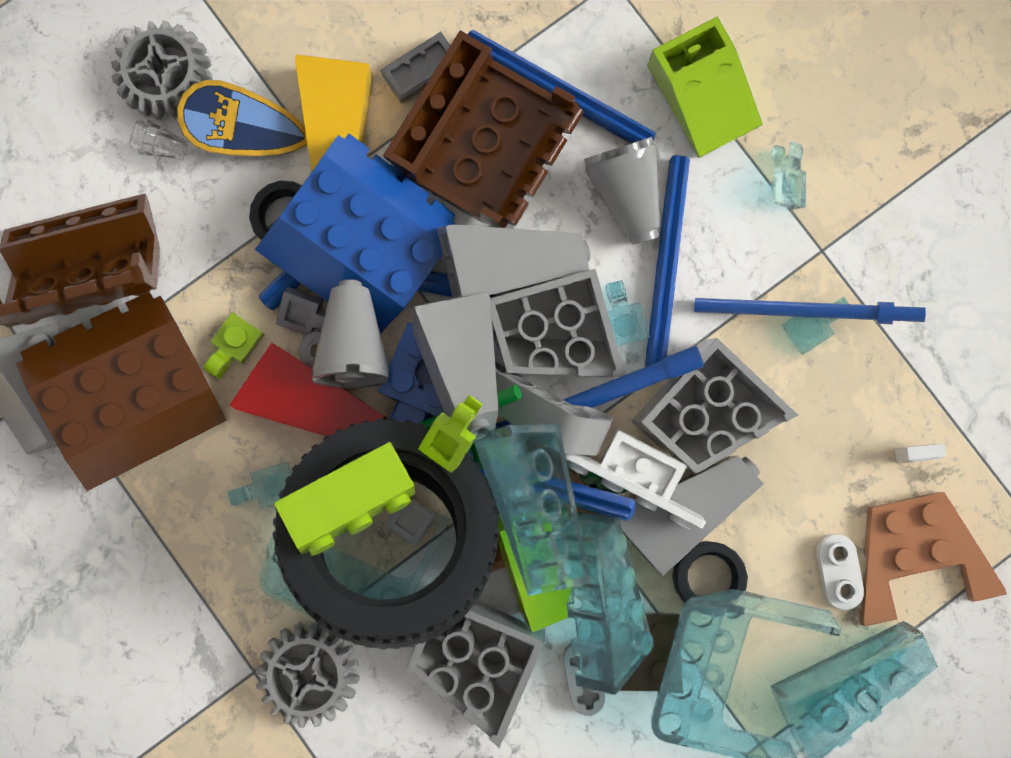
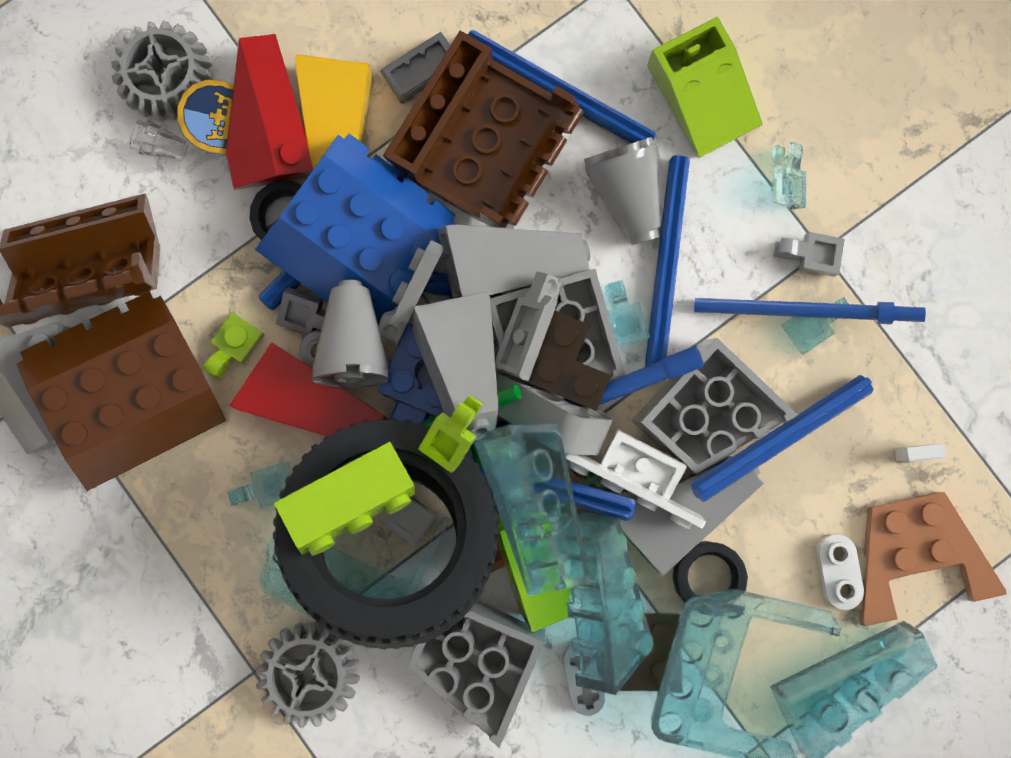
none -> red wedge [226,34,313,190]
none -> light grey hinge [379,240,444,344]
none -> light grey hinge [495,271,562,381]
none -> dark brown plate [525,311,611,411]
none -> blue axle [691,375,874,502]
none -> light grey plate [773,232,845,277]

